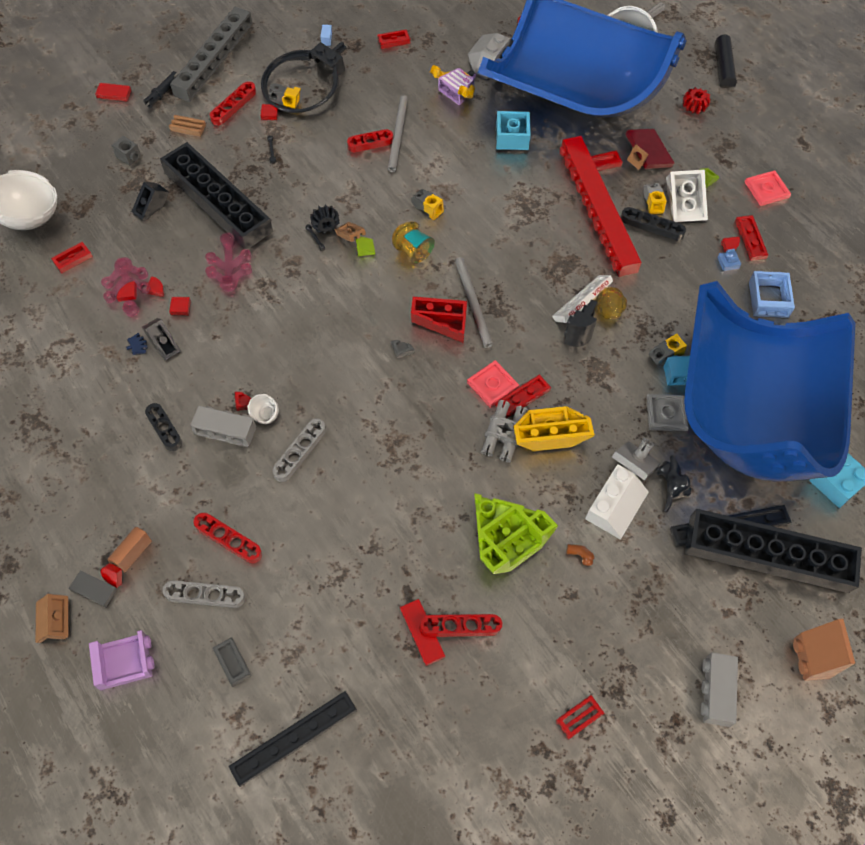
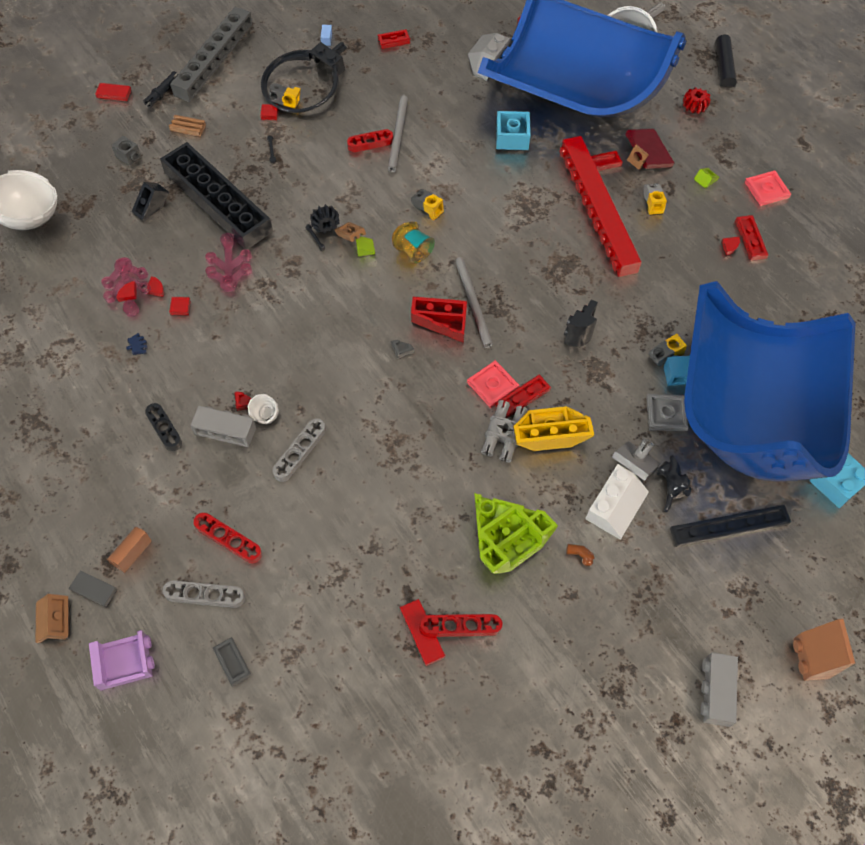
red tile [51,242,93,274] -> none
red tile [101,563,122,588] -> none
black slope [142,318,181,360] -> none
red beam [210,81,256,126] -> none
black tile [228,691,357,787] -> none
torso [430,65,476,105] -> none
white plate [552,275,613,323] -> none
red tile [556,695,605,740] -> none
clear yellow hair [597,286,627,320] -> none
black beam [621,207,686,241] -> none
white slope [666,170,708,222] -> none
black brick [685,509,862,593] -> none
medium blue tile [717,249,741,271] -> none
light blue window [749,271,795,318] -> none

